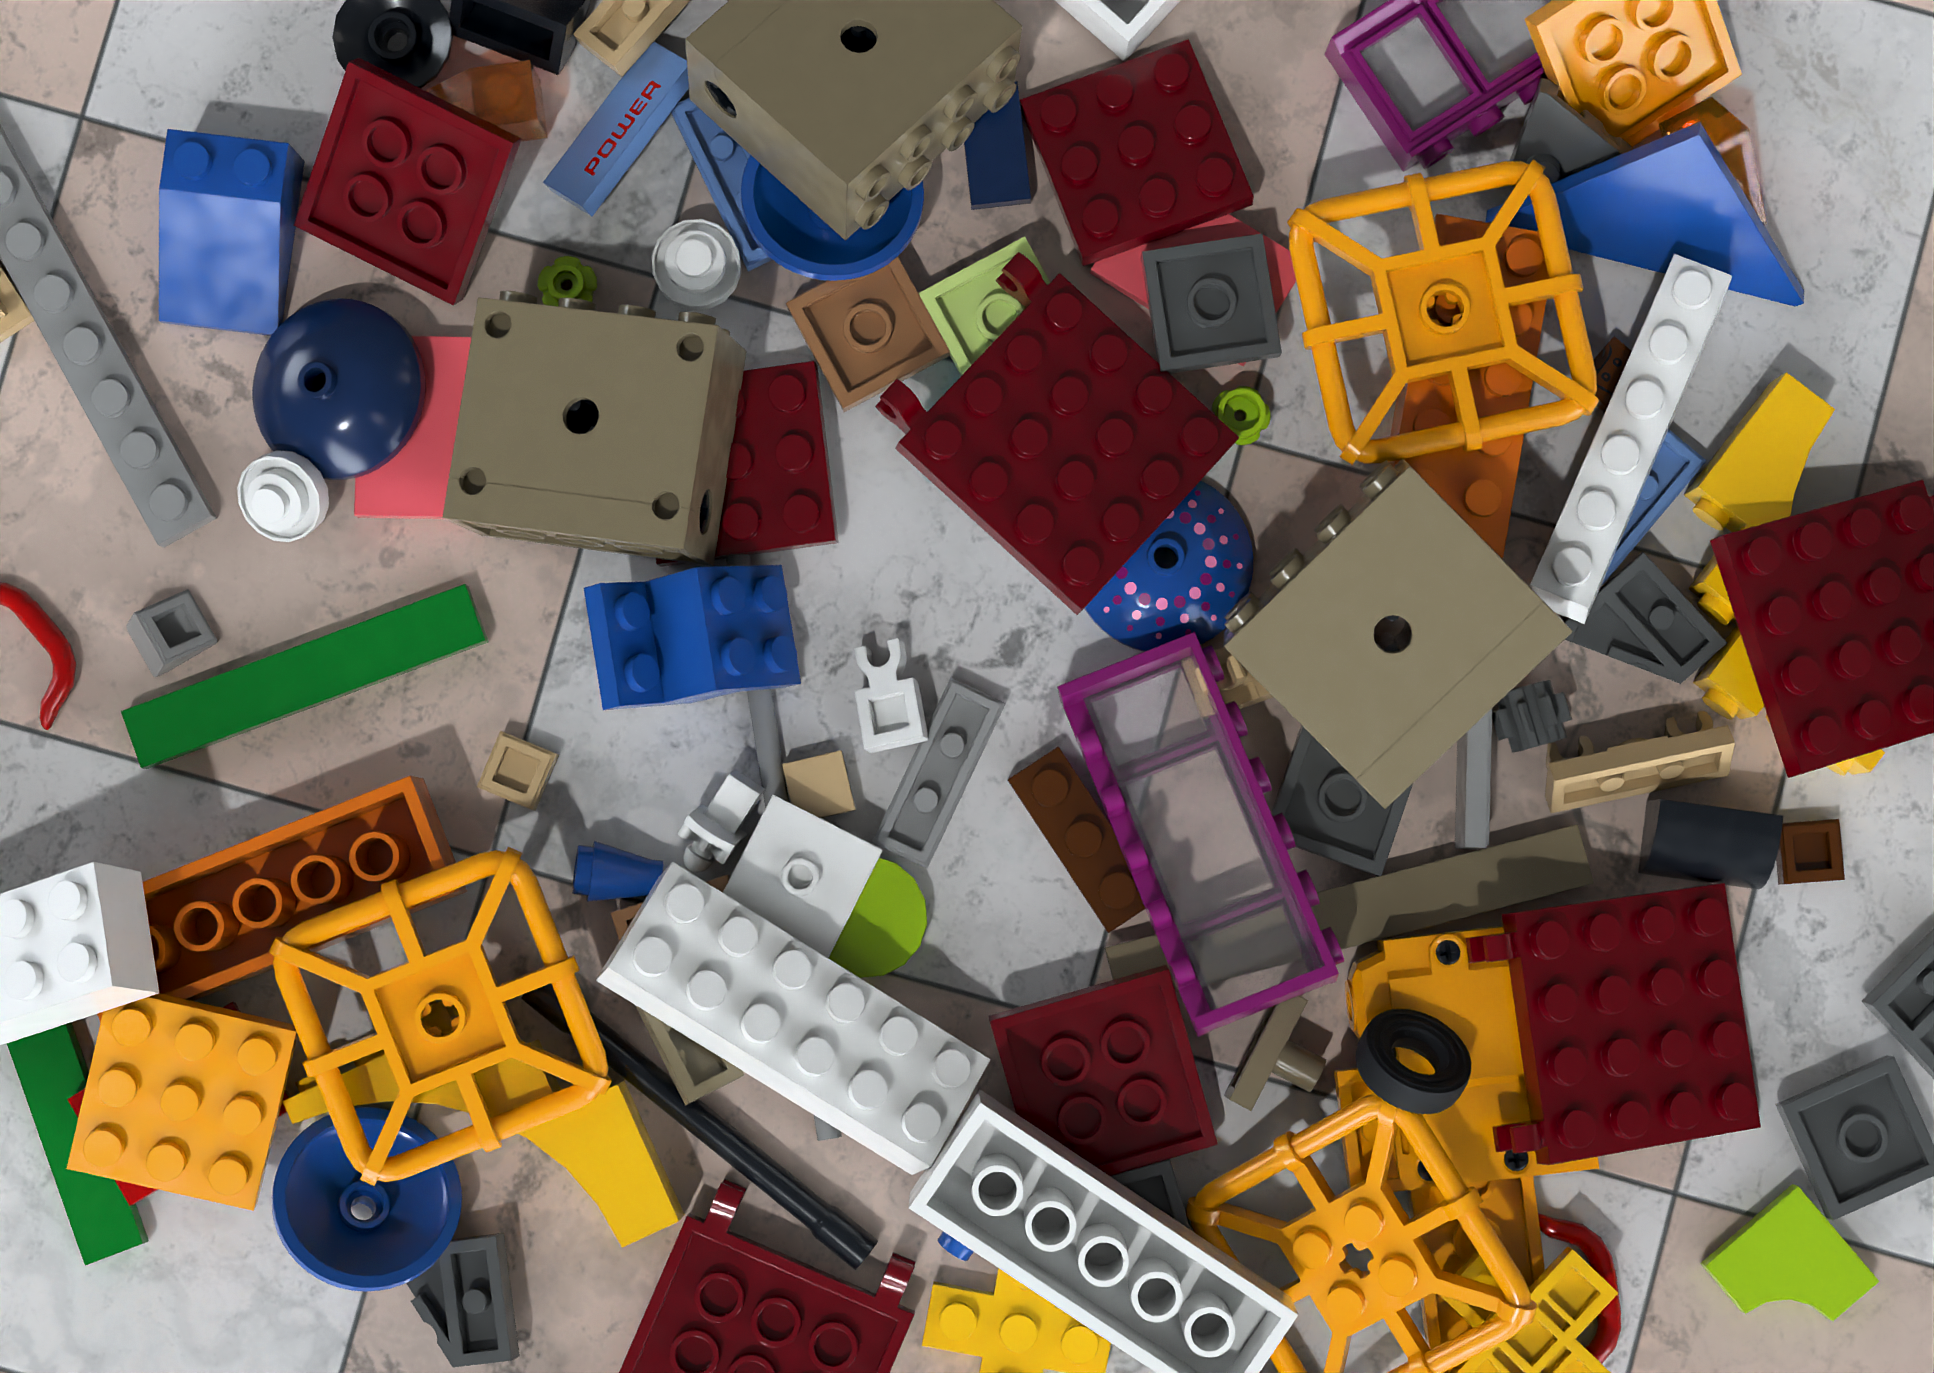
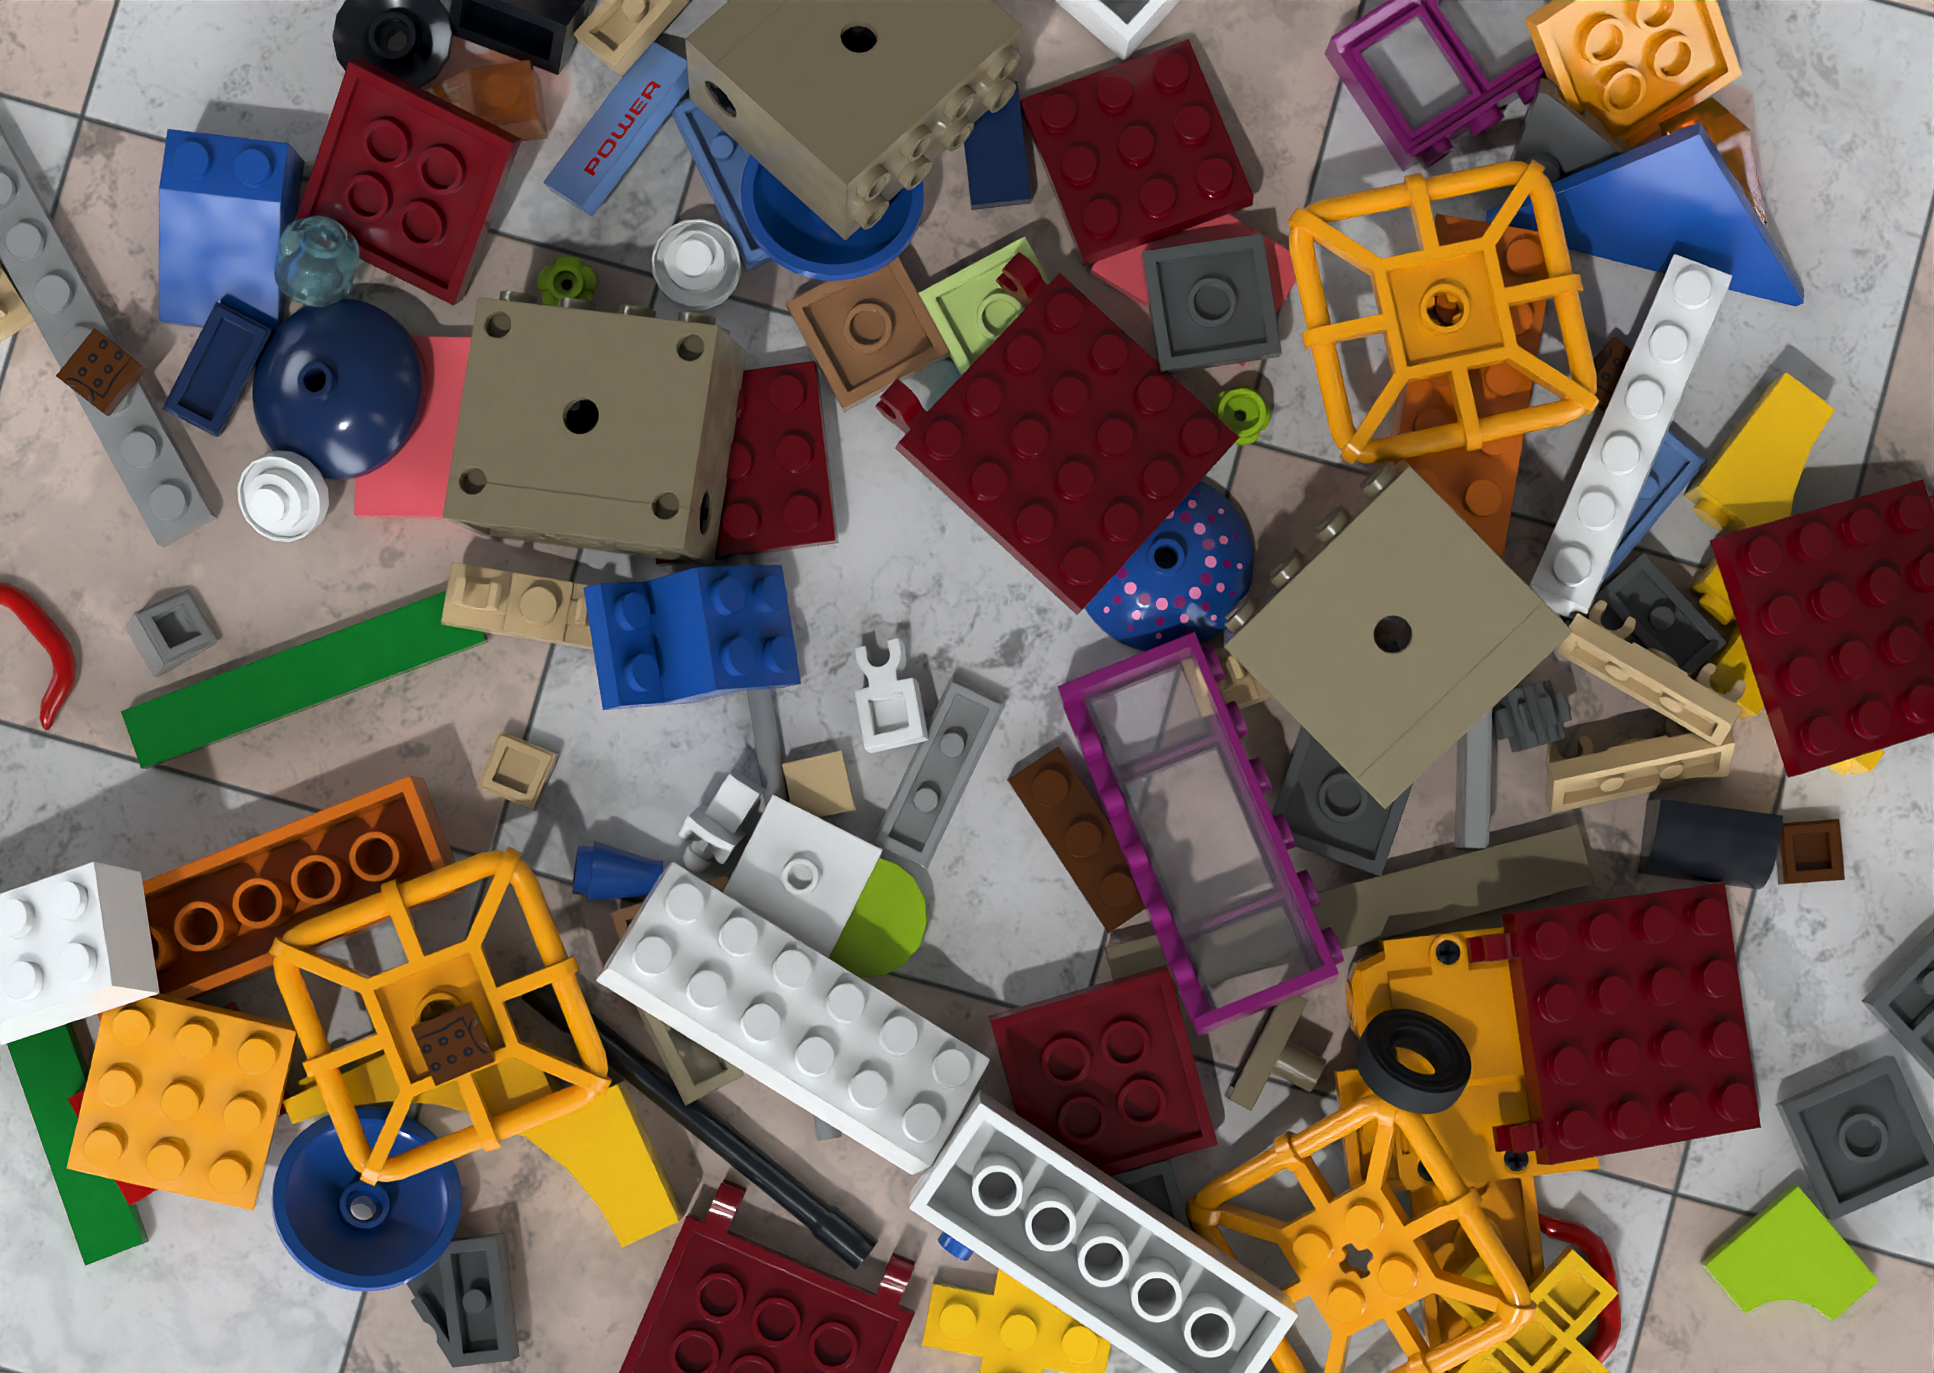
none -> reddish brown tile [56,328,147,416]
none -> dark blue tile [162,301,274,437]
none -> clear light blue head [274,216,359,307]
none -> reddish brown tile [411,1000,496,1086]
none -> tan plate [441,562,593,650]
none -> tan plate [1558,600,1746,747]

